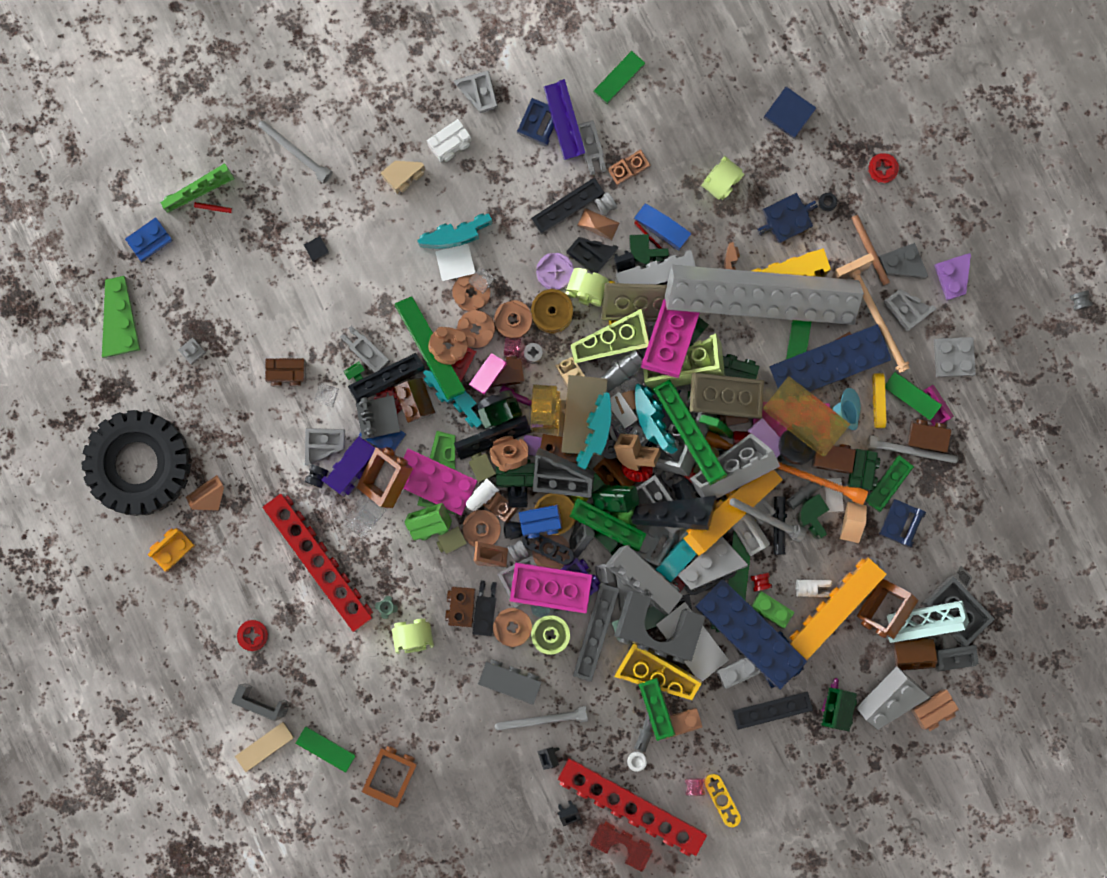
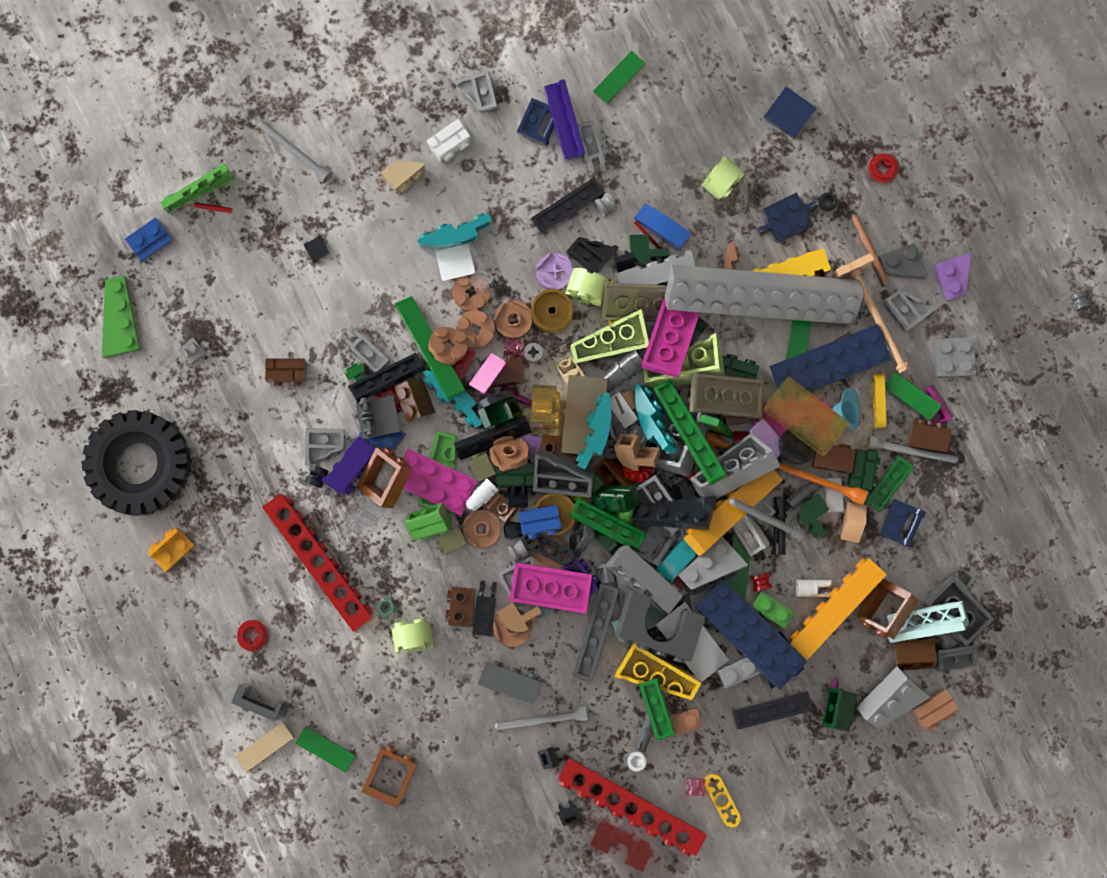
nougat slope [186,475,224,510] -> none
nougat slope [474,541,508,567] -> none
yellowish green brick [531,615,570,655] -> none
nougat slope [577,208,619,240] -> none
nougat slope [608,149,651,185] -> none
none -> medium nougat brick [496,602,542,632]

